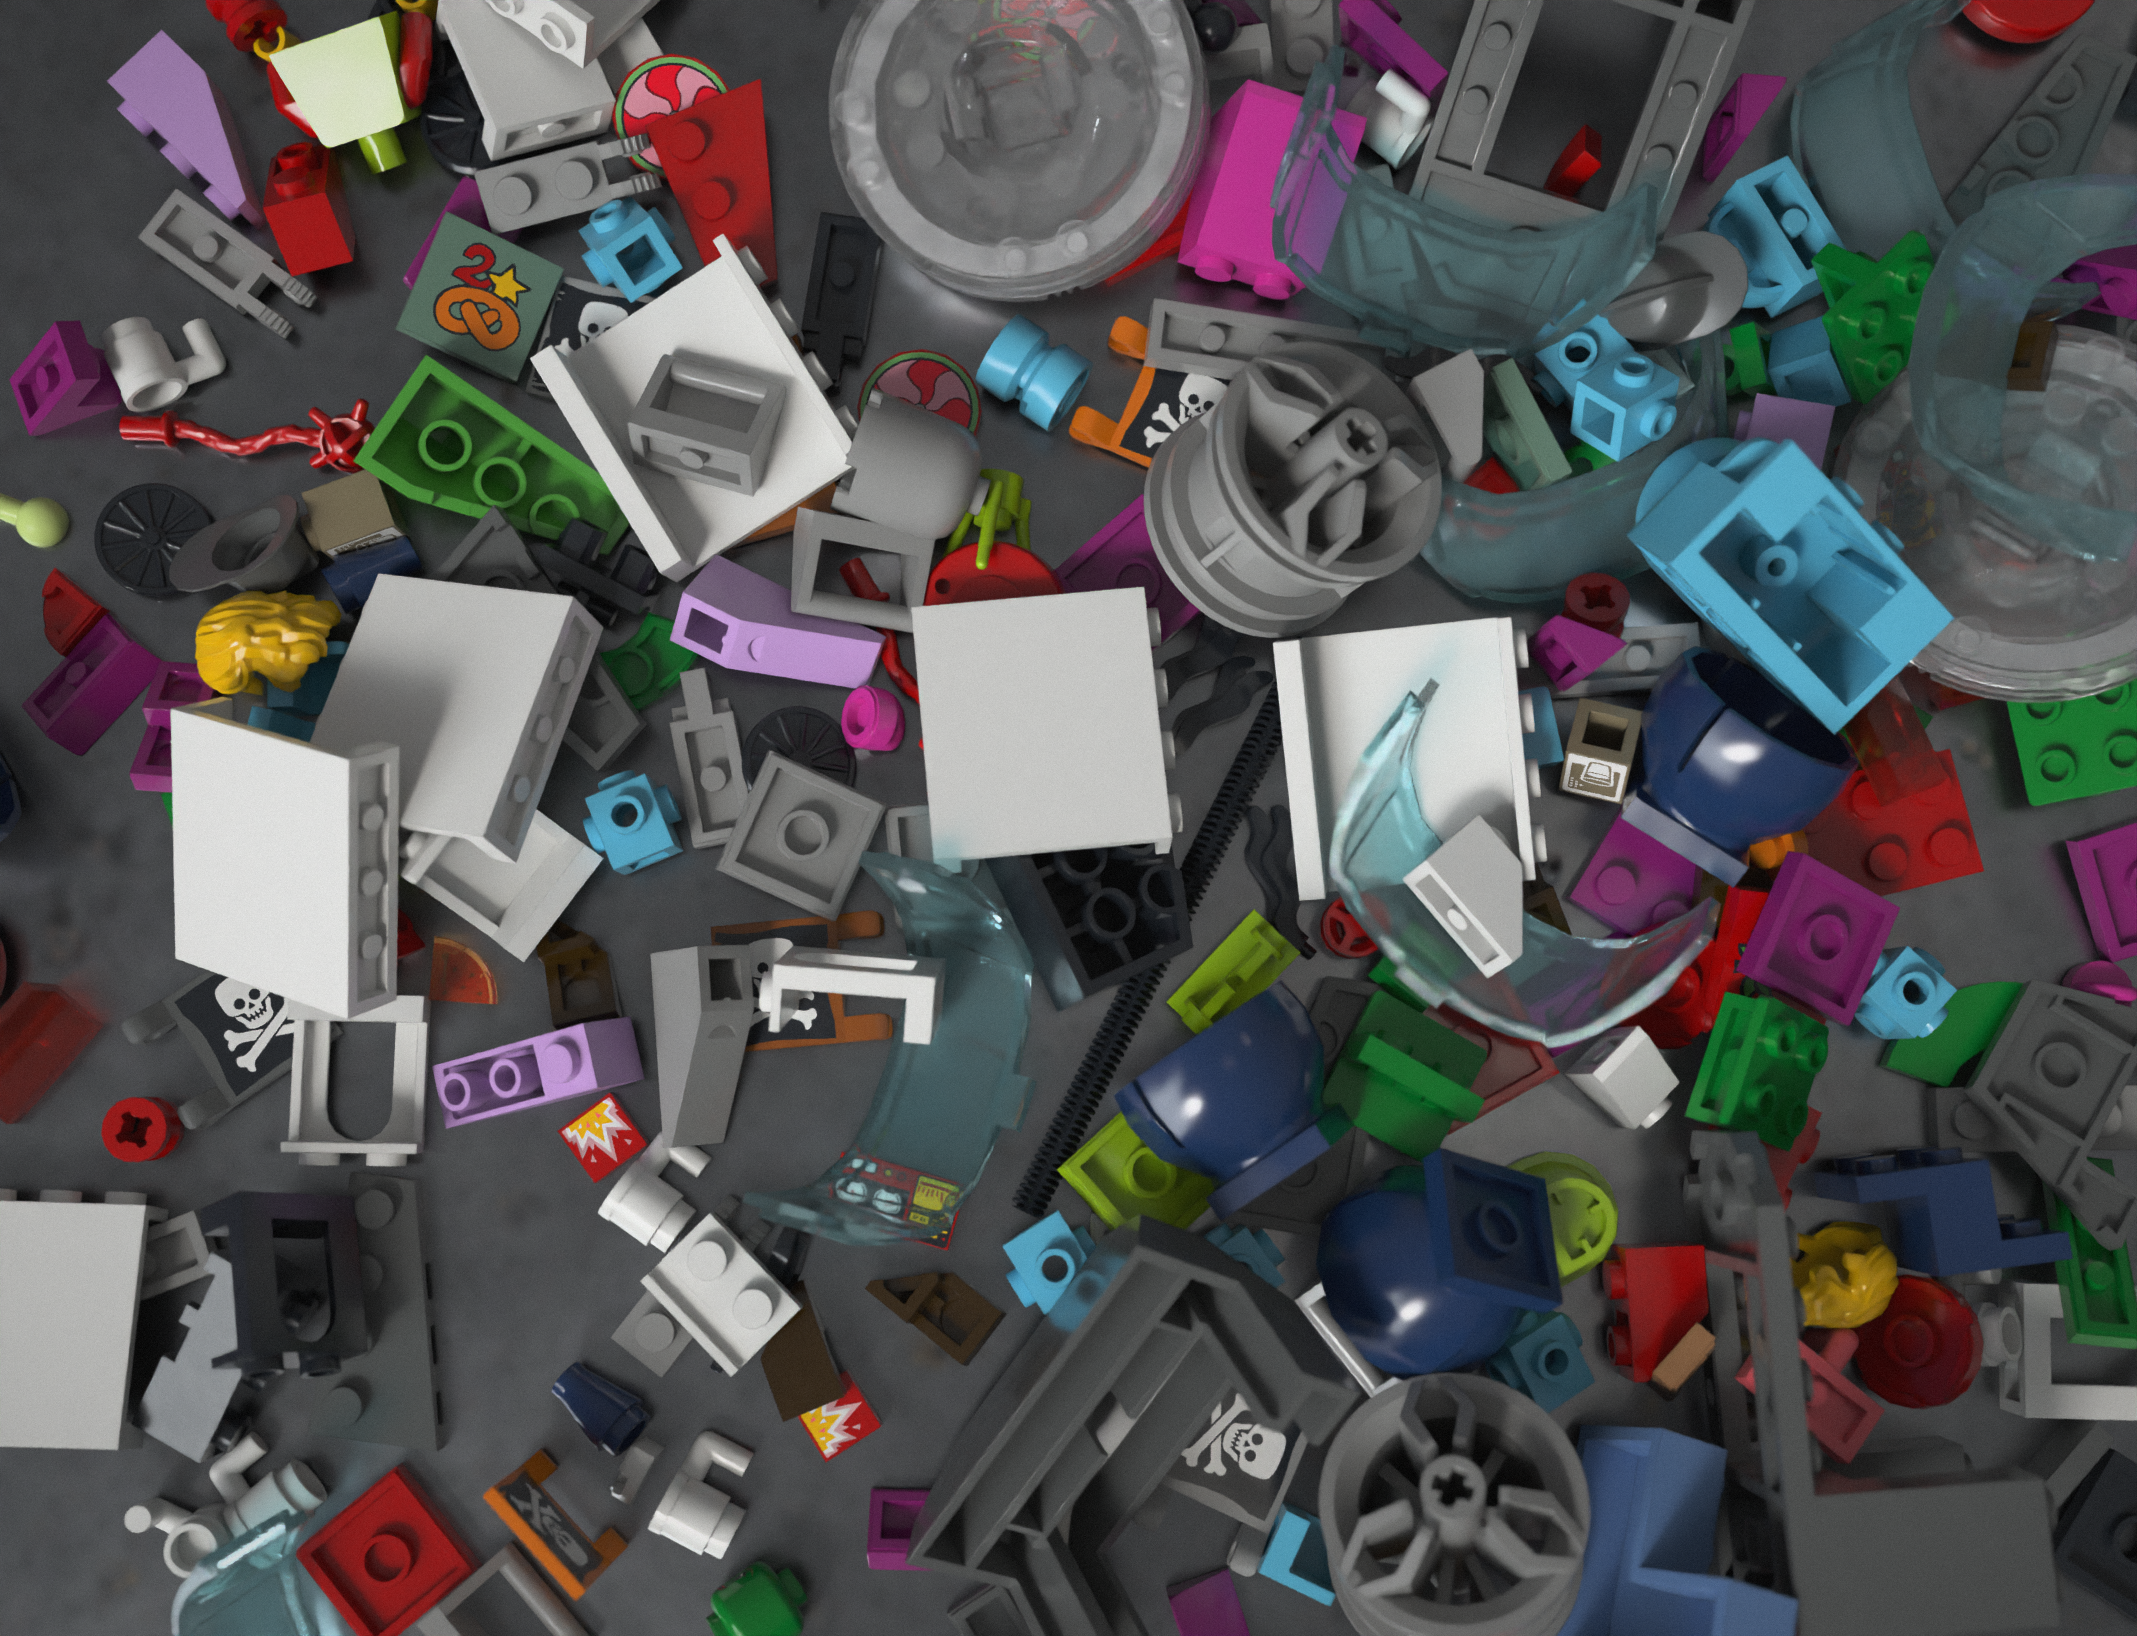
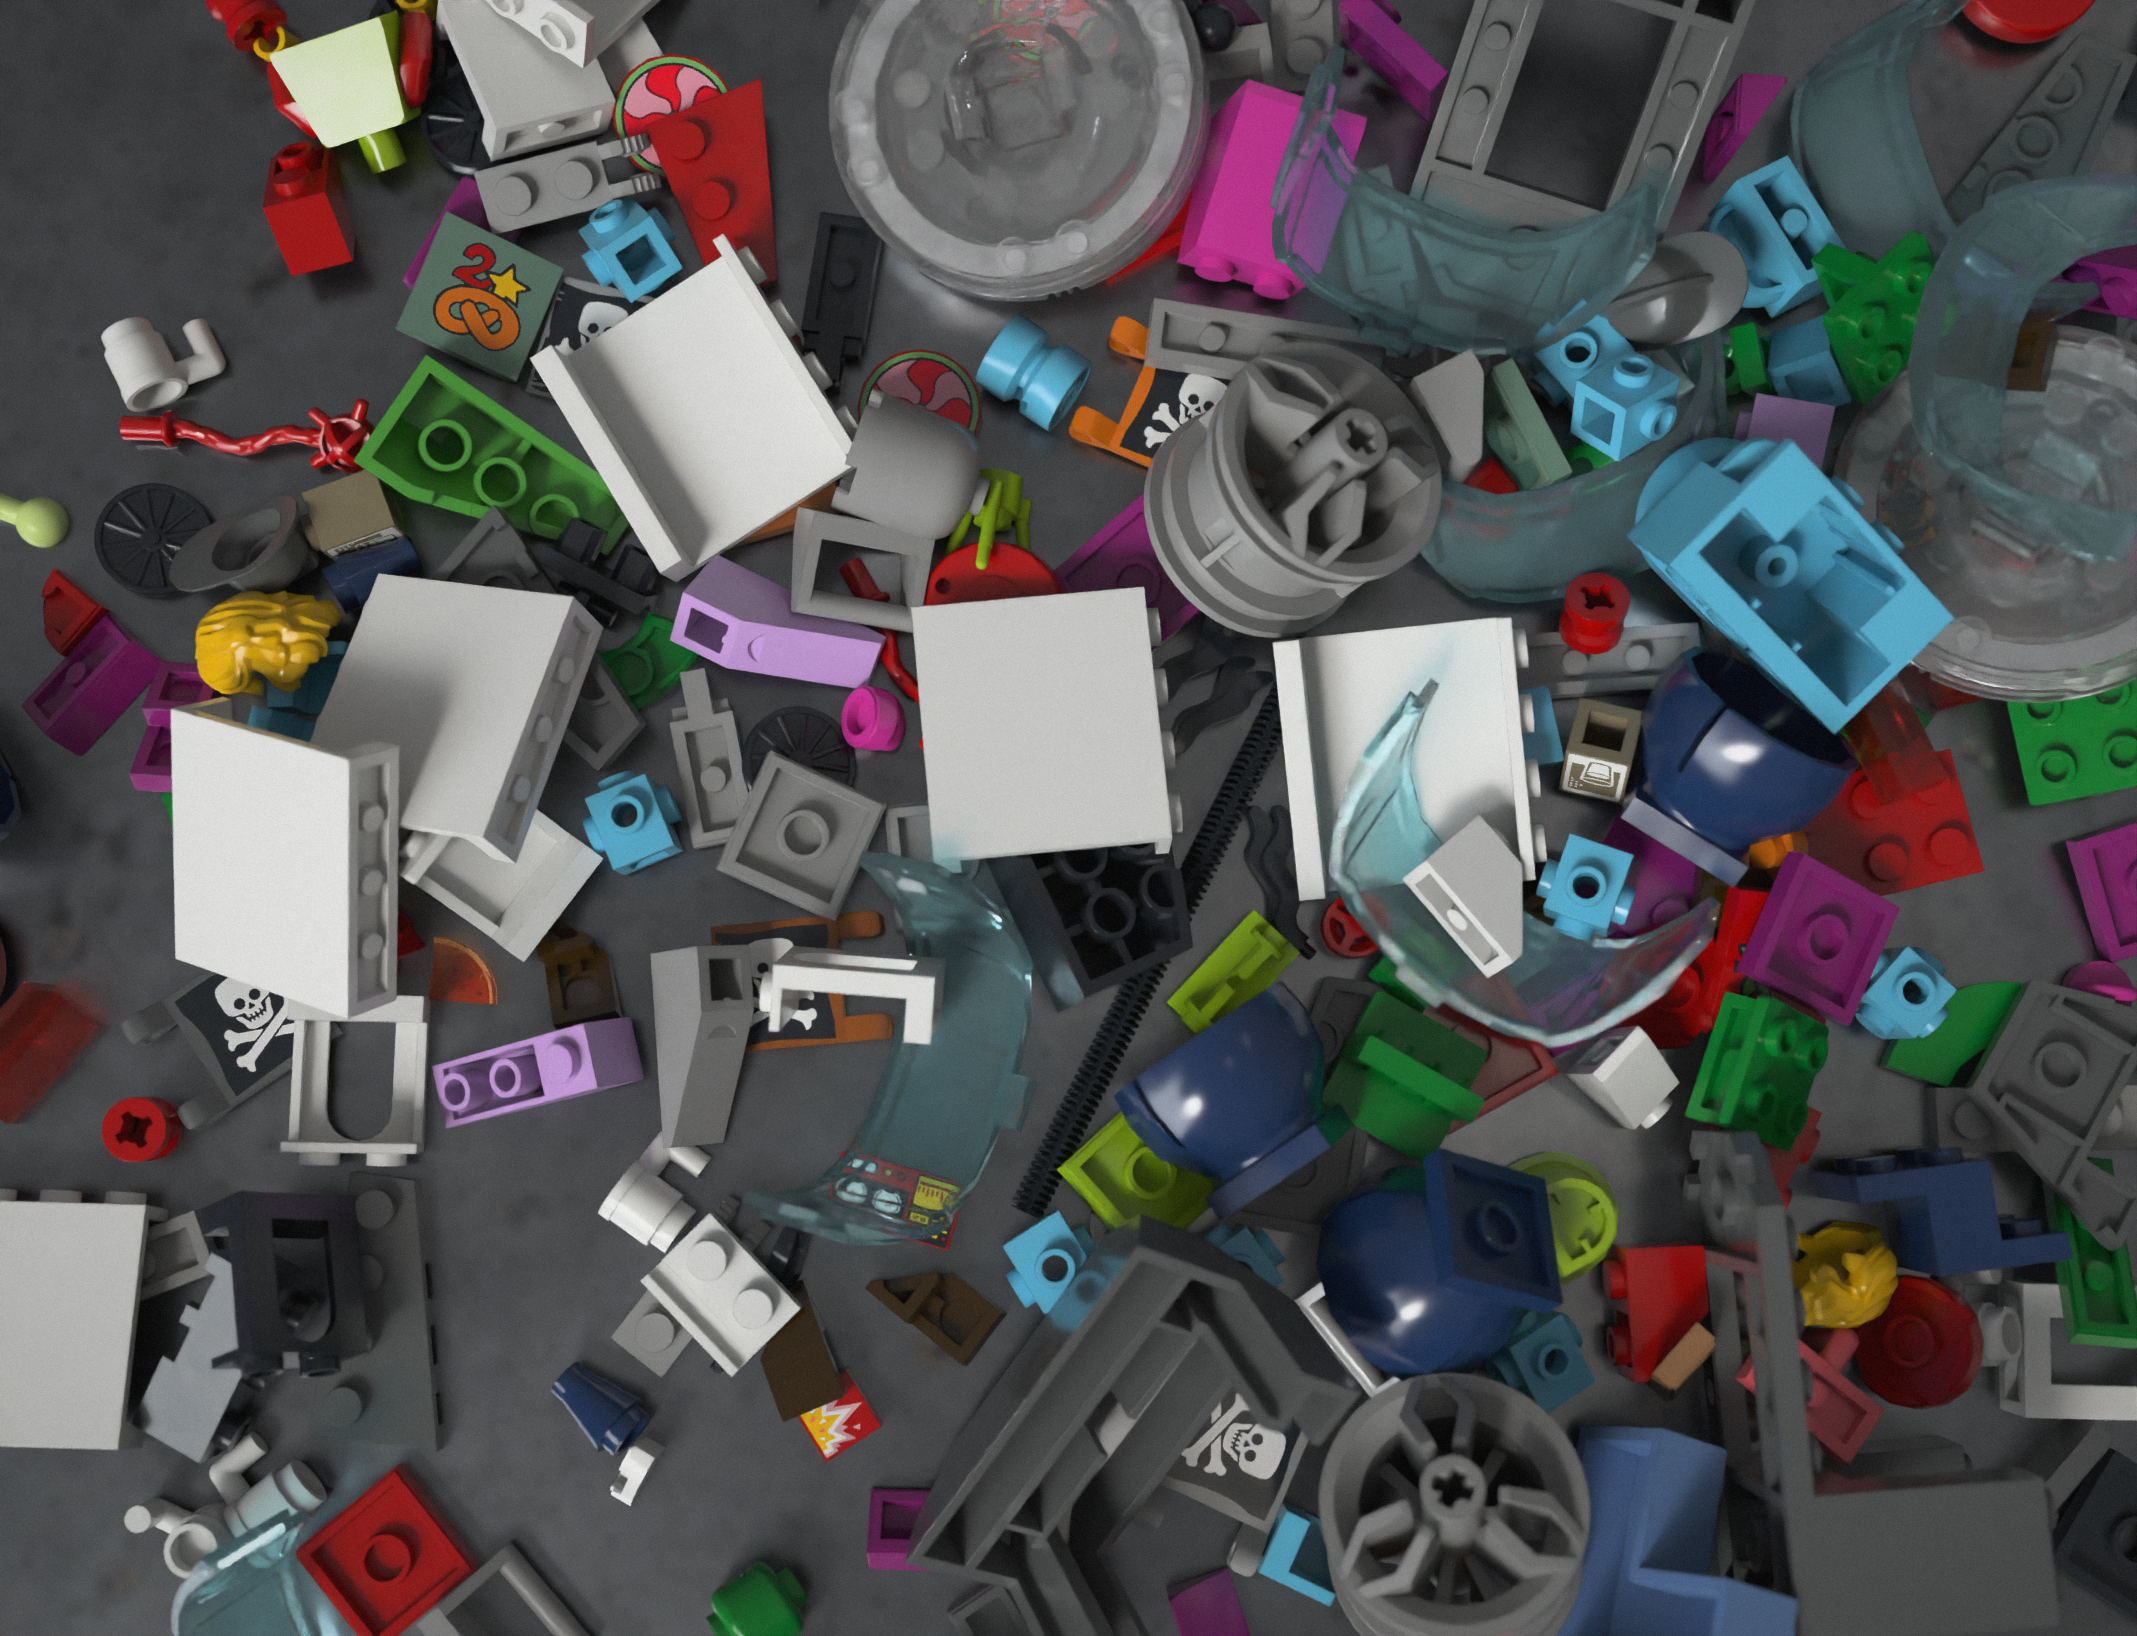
magenta slope [9,320,122,436] -> none
lavender slope [107,30,266,230] -> none
light grey hinge [138,189,318,339] -> none
flag [482,1449,628,1601] -> none
tile [557,1092,651,1183] -> none
light grey tile [628,354,786,497] -> none
white piece [648,1431,754,1560] -> none
white piece [1345,68,1435,170] -> none
magenta slope [1526,615,1627,692] -> none
red tile [1543,124,1602,197] -> none
none -> medium azure brick [1536,834,1637,942]

